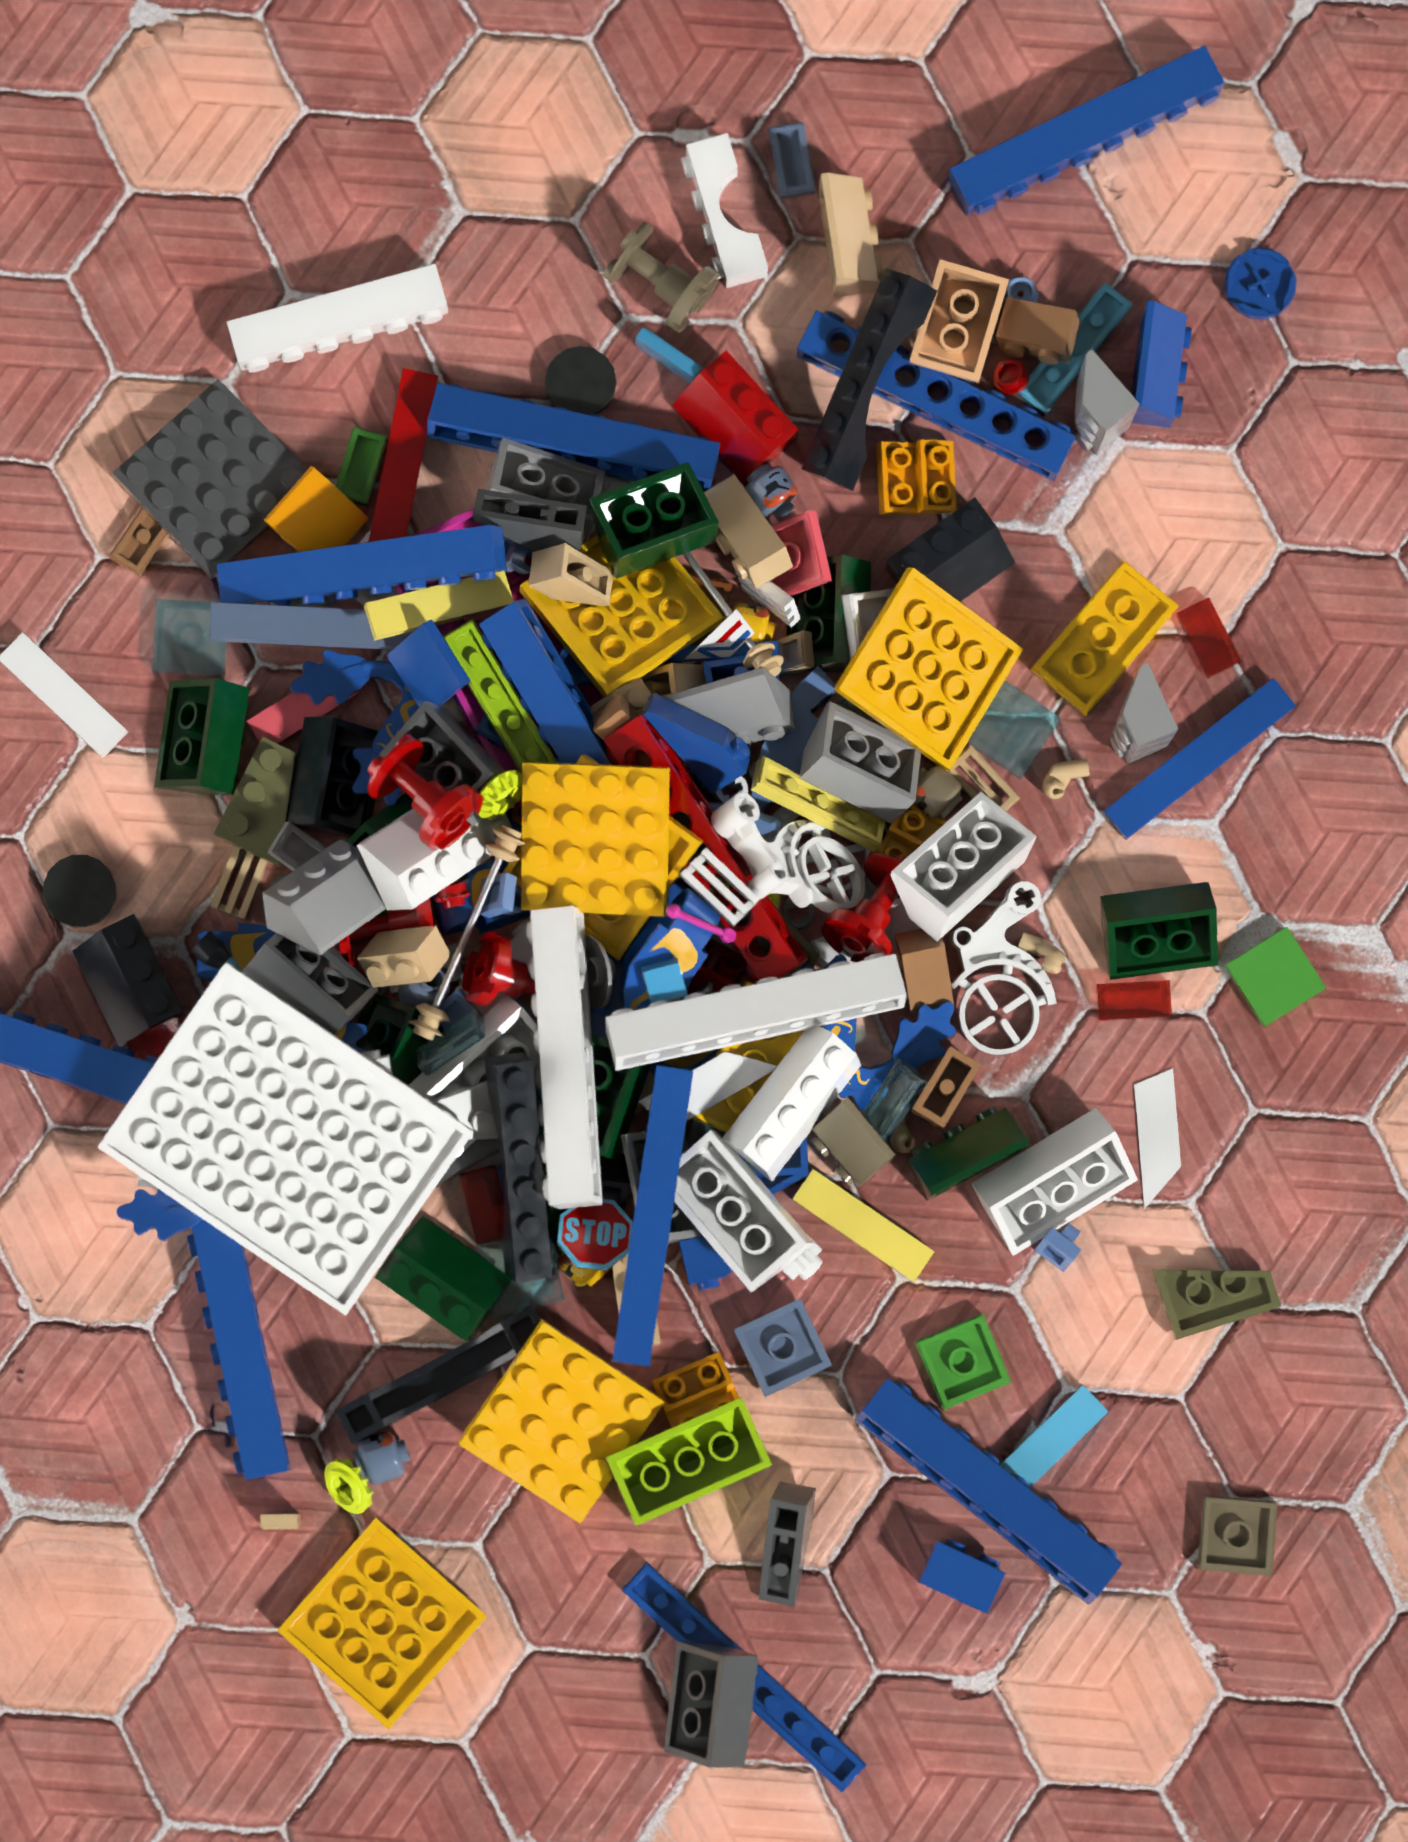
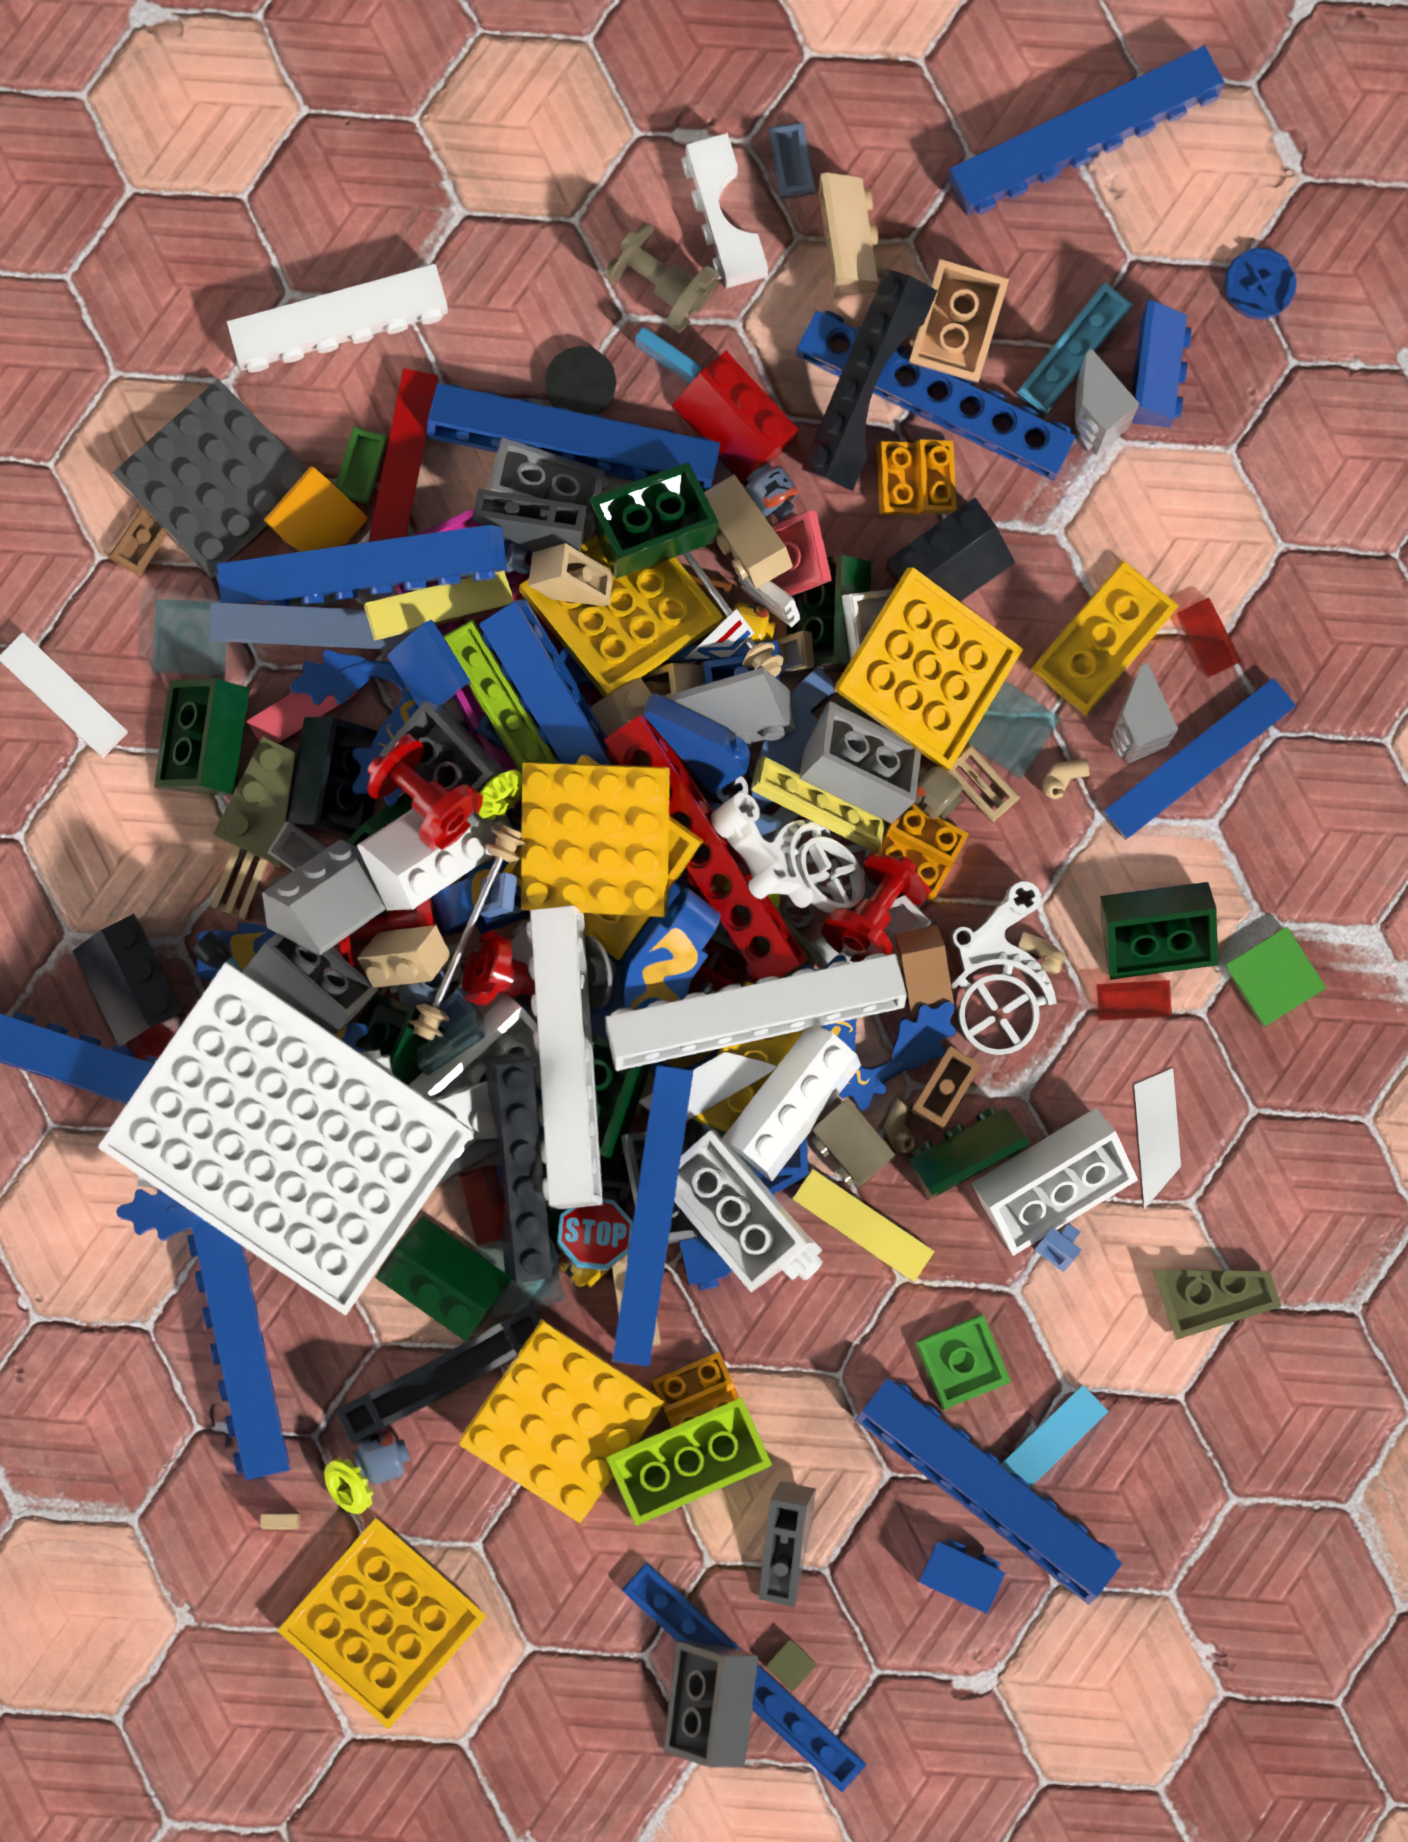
pearl dark grey tile [43,855,116,927] -> none
red plate [435,881,470,908] -> none
medium nougat tile [592,692,630,739] -> none
dark azure tile [642,958,687,1003] -> none
dark pink hinge [666,904,736,943] -> none
white tile [680,848,759,927] -> none
sand blue plate [733,1298,832,1397] -> none
clear light blue tile [862,1059,928,1141] -> none
white slope [891,792,1037,941] -> none
red plate [993,359,1029,395] -> none
medium nougat brick [996,297,1080,365] -> none
light blue plate [1004,277,1038,303] -> none
dark tan tile [1197,1495,1278,1576] -> none
none -> olive tile [765,1639,818,1692]

